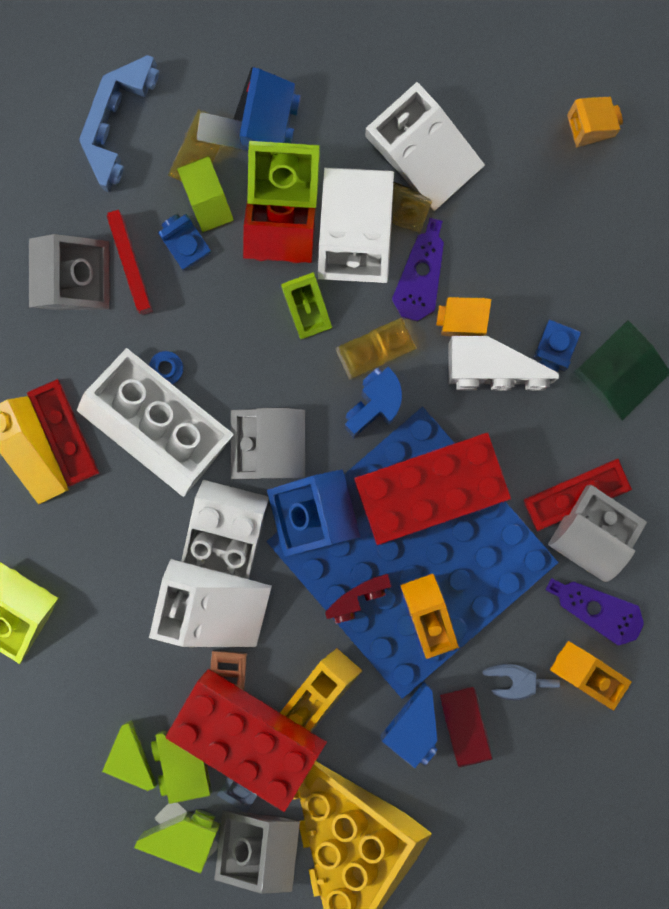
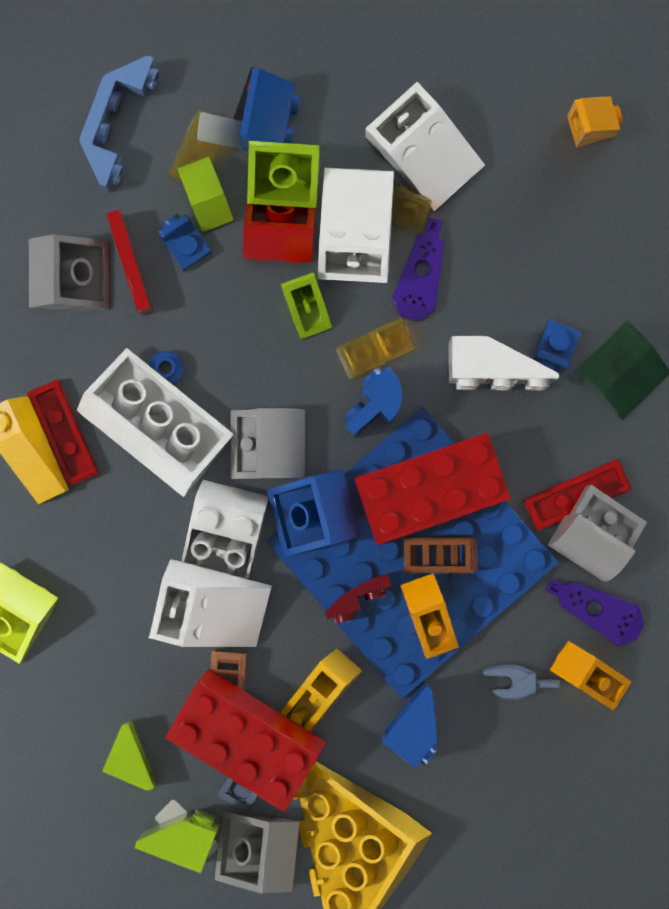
lime slope [151,730,213,804] -> none
light orange slope [436,297,492,337] -> none
dark red slope [440,687,493,768] -> none
none -> dark orange slope [404,537,478,573]

